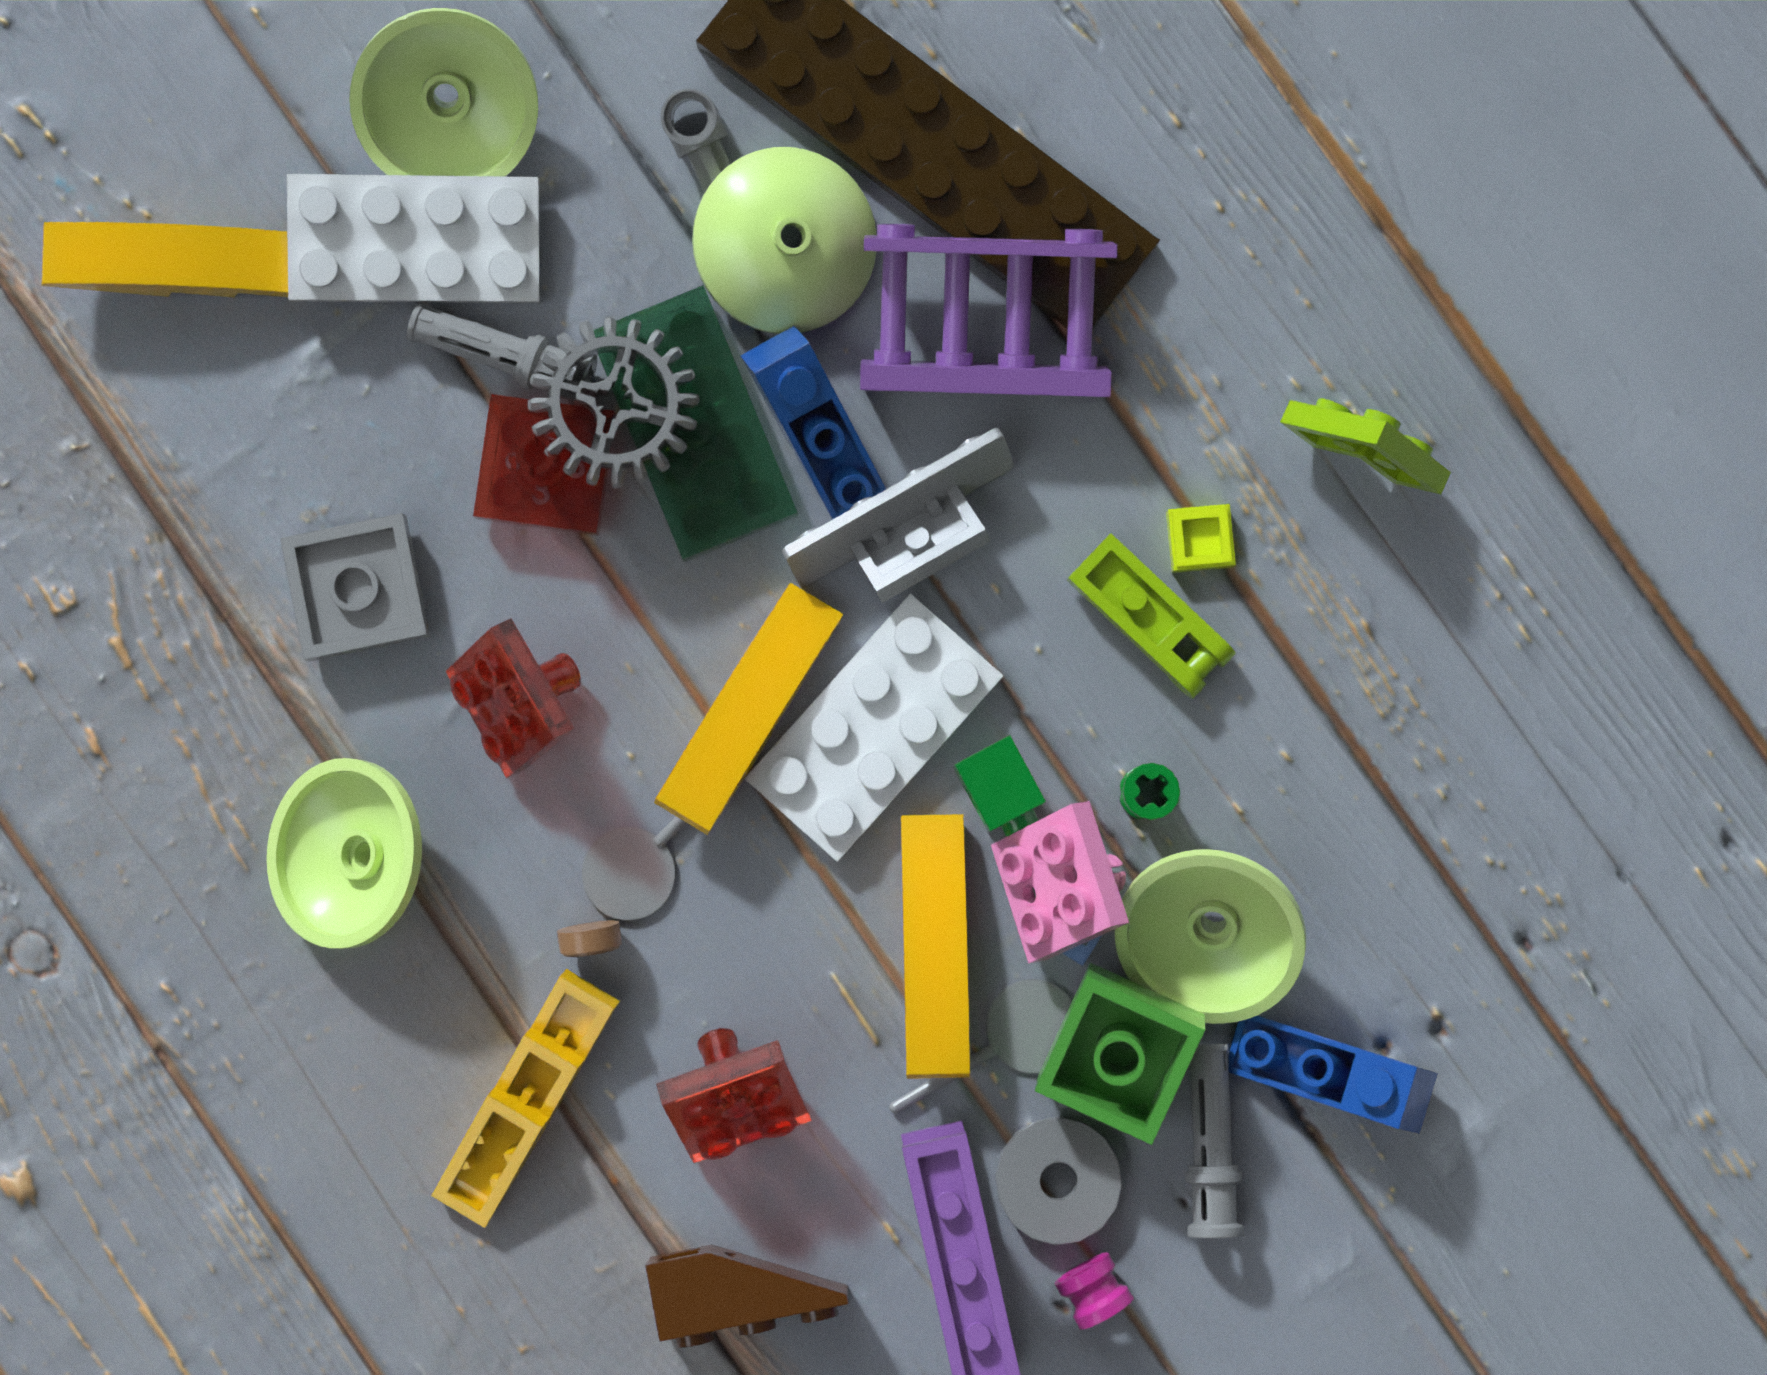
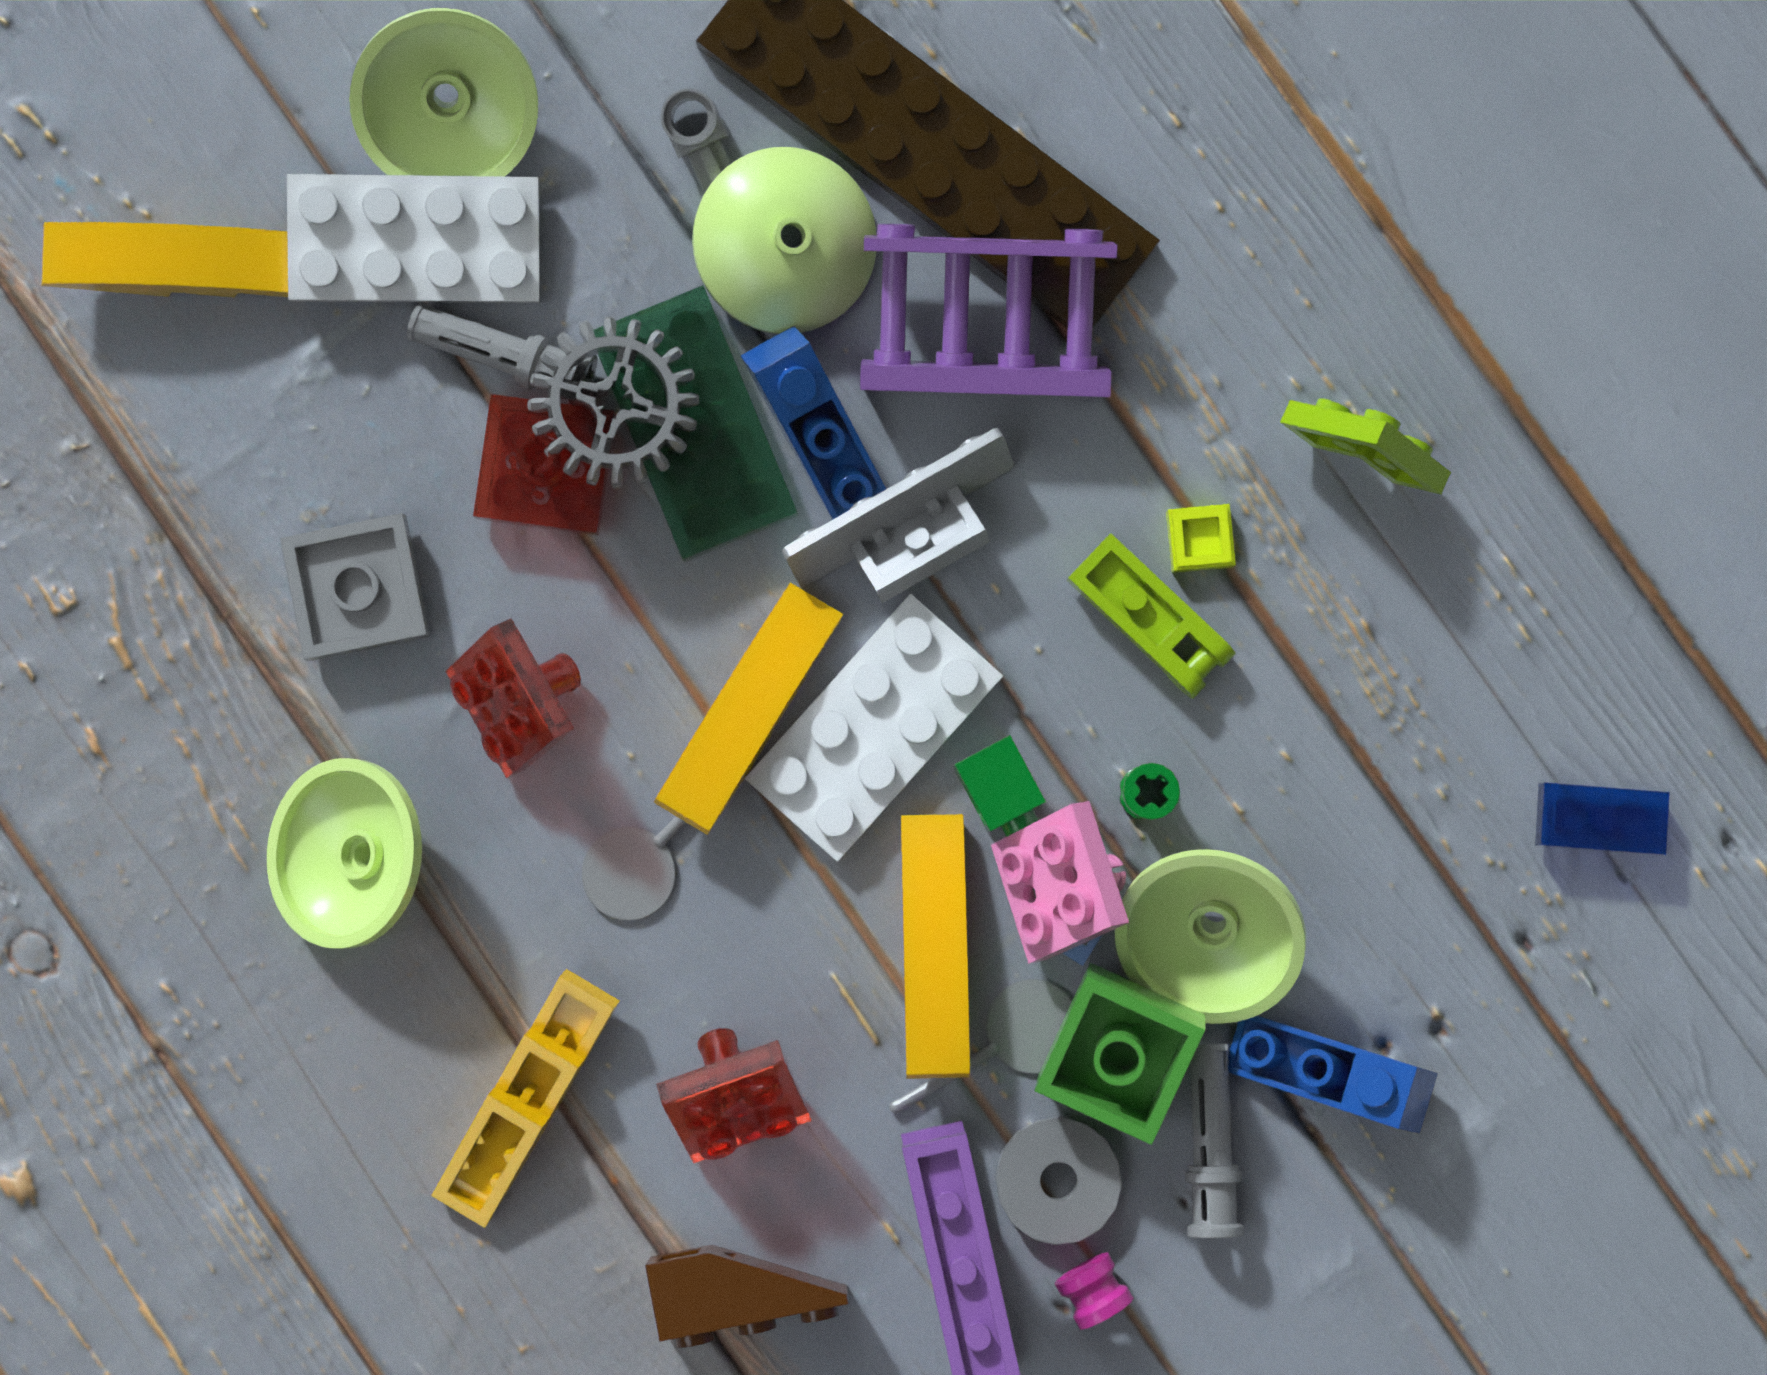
medium nougat tile [557,920,622,957] -> none
none -> clear blue plate [1535,782,1670,855]

